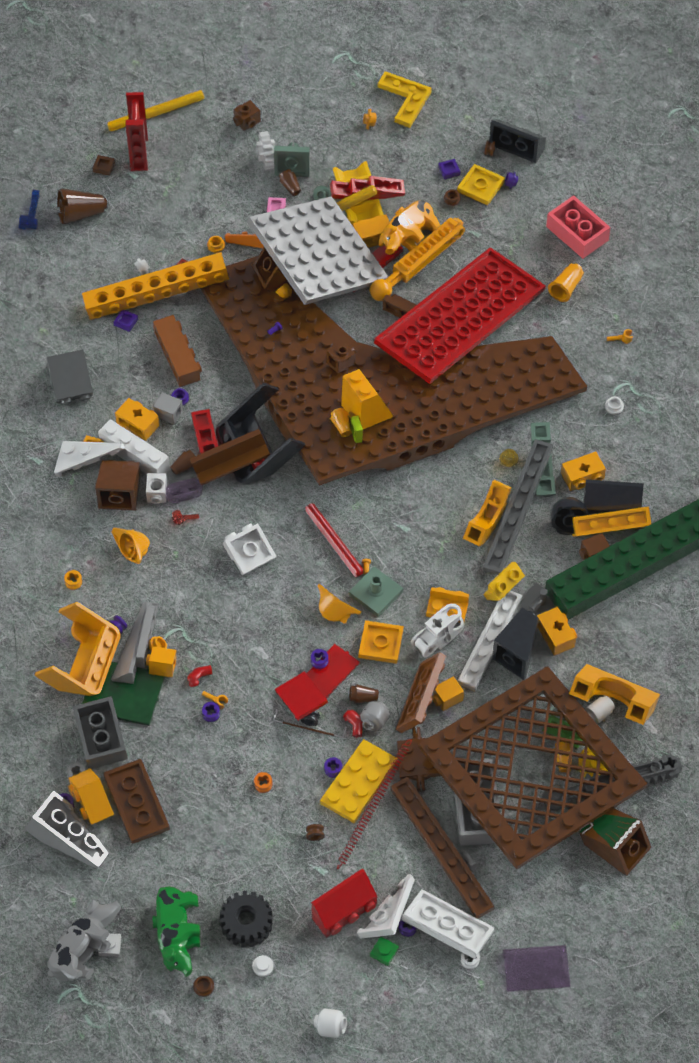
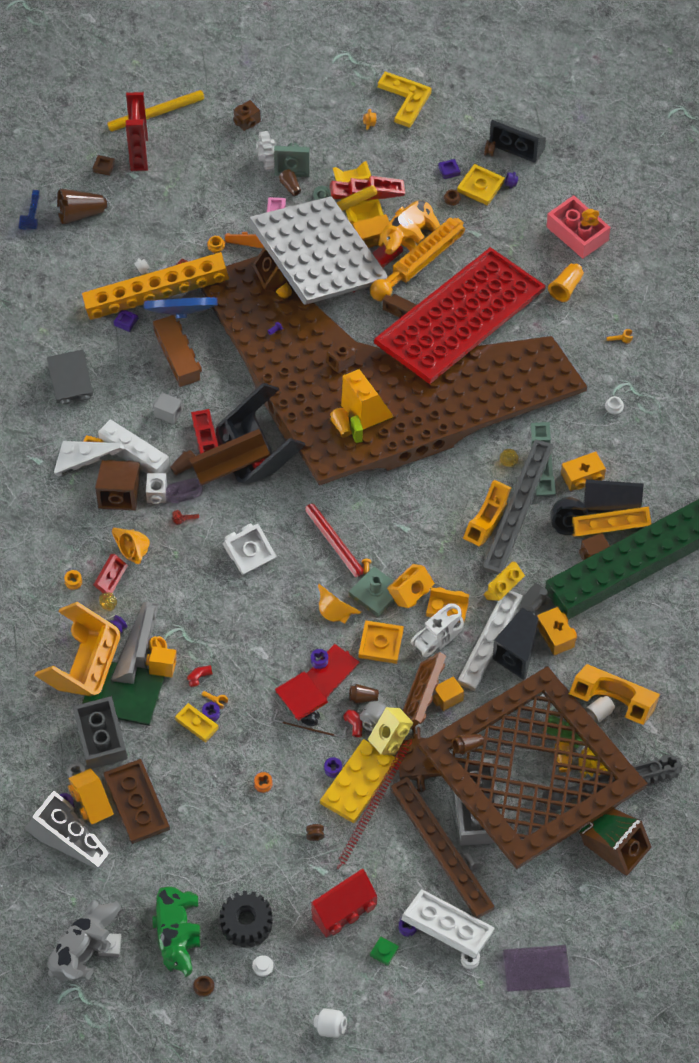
light orange brick [115,398,159,441] -> none
dark purple plate [171,388,189,405] -> none
white wing [357,874,415,939] -> none
none -> plate [93,554,128,597]
none -> clear yellow plate [99,592,117,611]
none -> blue dish [144,297,218,318]
none -> yellow plate [175,703,219,743]
none -> light yellow brick [367,707,413,755]
none -> light orange brick [387,564,435,608]
none -> reddish brown cone [452,734,484,755]
none -> light orange plate [581,209,600,226]

